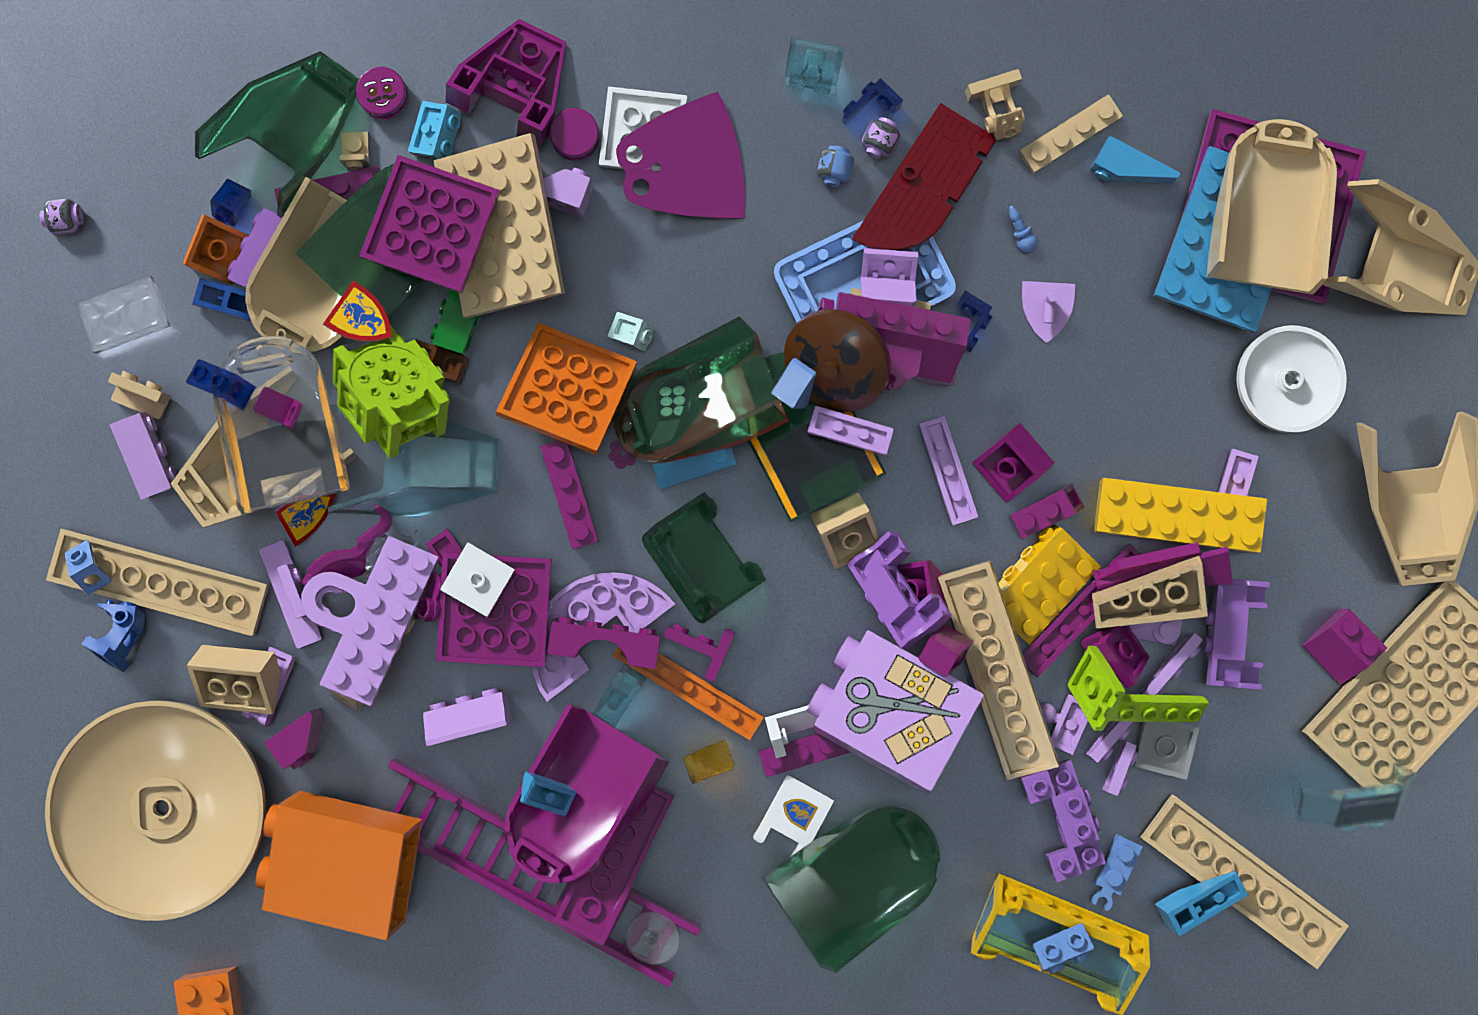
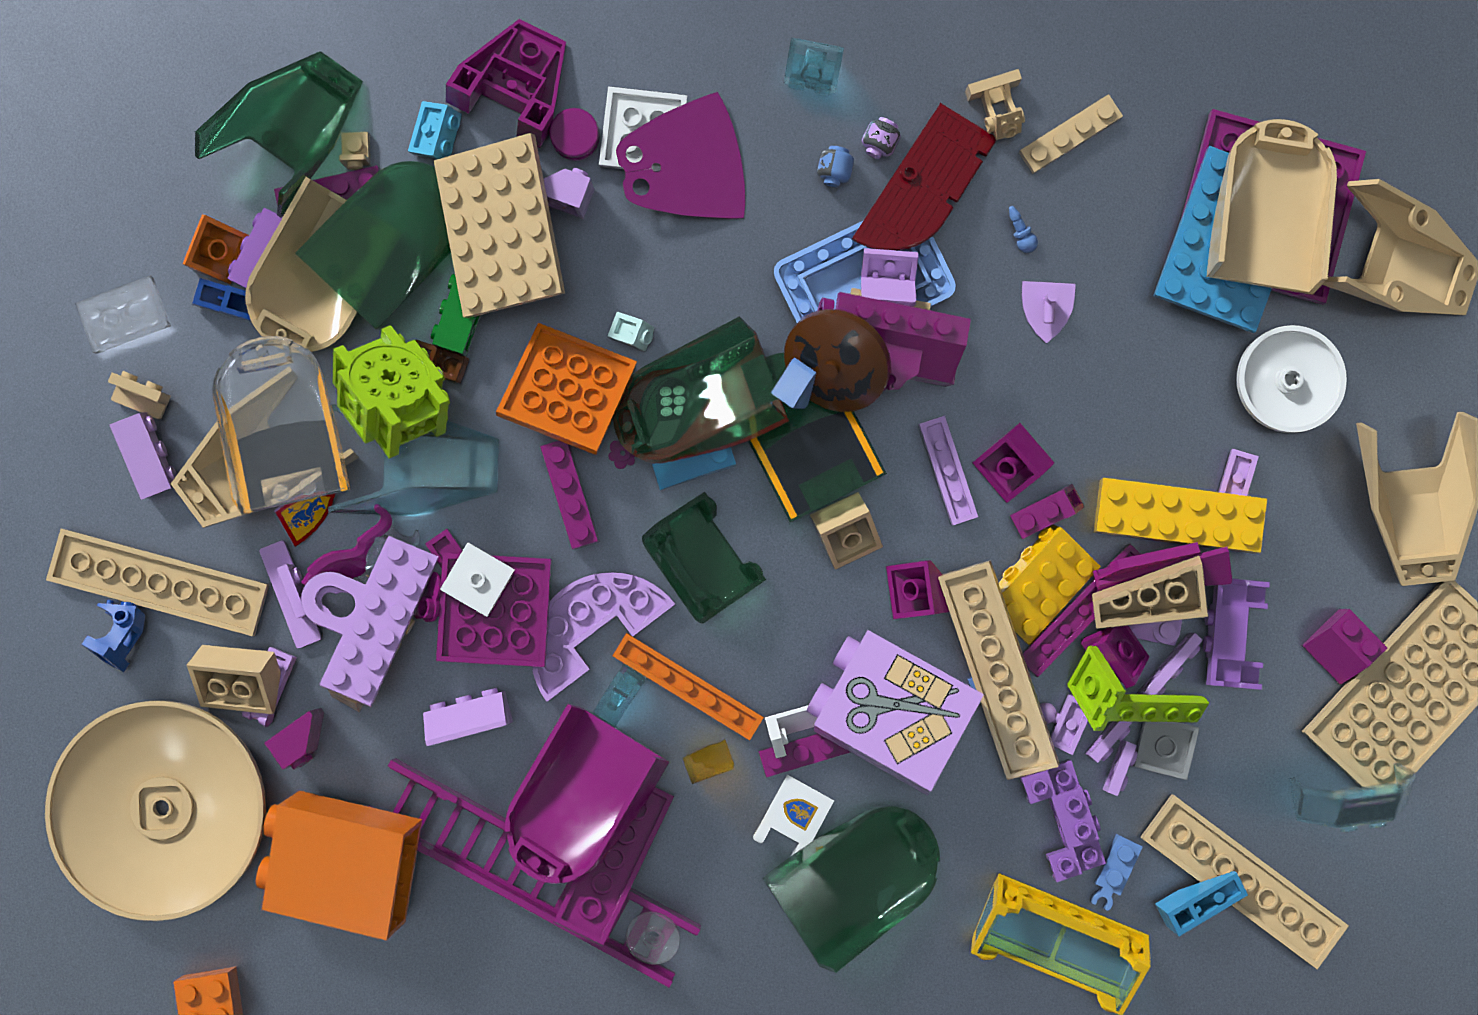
head [40,199,83,235] -> none
medium blue bracket [64,540,111,595] -> none
clear blue bracket [186,359,256,411] -> none
clear blue bracket [210,178,251,227] -> none
magenta bracket [253,386,303,429] -> none
shield [323,280,392,341] -> none
magenta head [356,67,408,120] -> none
magenta plate [359,155,501,294] -> none
dark azure slope [520,771,577,816] -> none
magenta arch [547,617,661,669] -> none
magenta bracket [663,624,735,682] -> none
lavender plate [808,406,894,456] -> none
clear blue bracket [842,78,903,125] -> none
medium lavender bracket [847,531,952,649] -> none
magenta panel [919,624,973,677] -> none
clear blue bracket [957,290,993,354] -> none
medium blue bracket [1033,923,1094,974] -> none
dark azure slope [1090,136,1180,184] -> none

